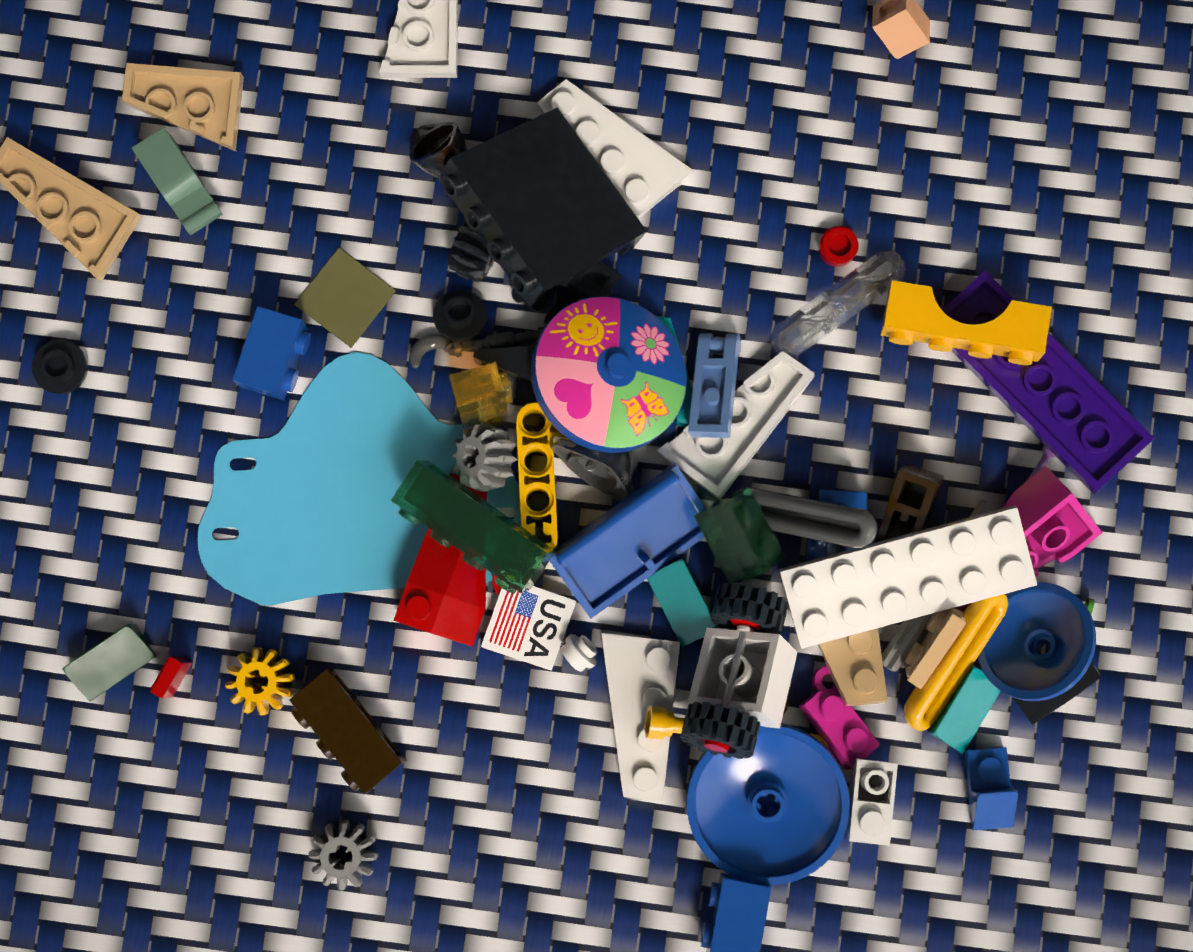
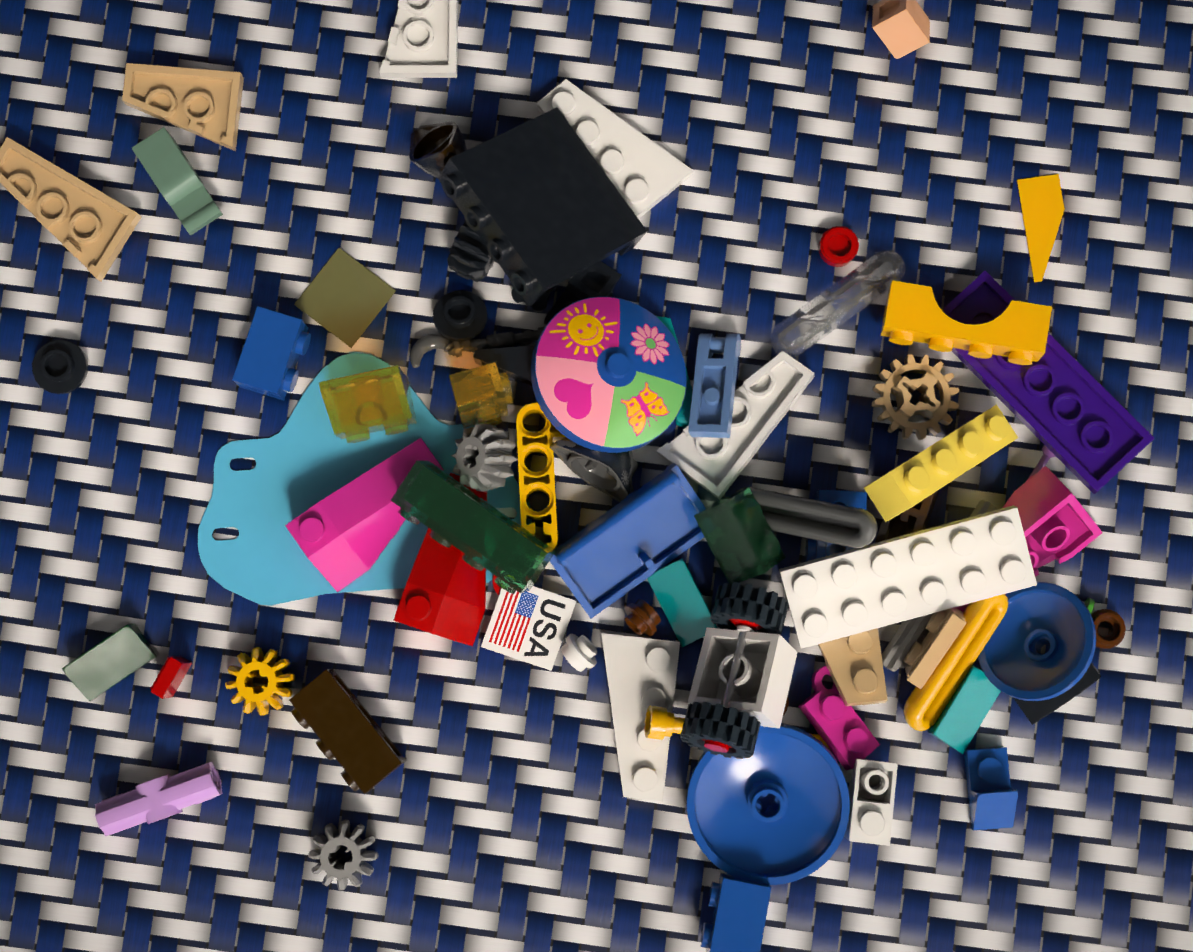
none -> lavender piece [95,762,223,837]
none -> dark pink wedge [285,438,444,592]
none -> clear yellow slope [319,365,417,443]
none -> reddish brown plate [624,599,661,636]
none -> light yellow arch [864,404,1018,522]
none -> tan gear [872,354,959,440]
none -> yellow sticker [1017,174,1065,282]
none -> reddish brown plate [1091,609,1126,649]

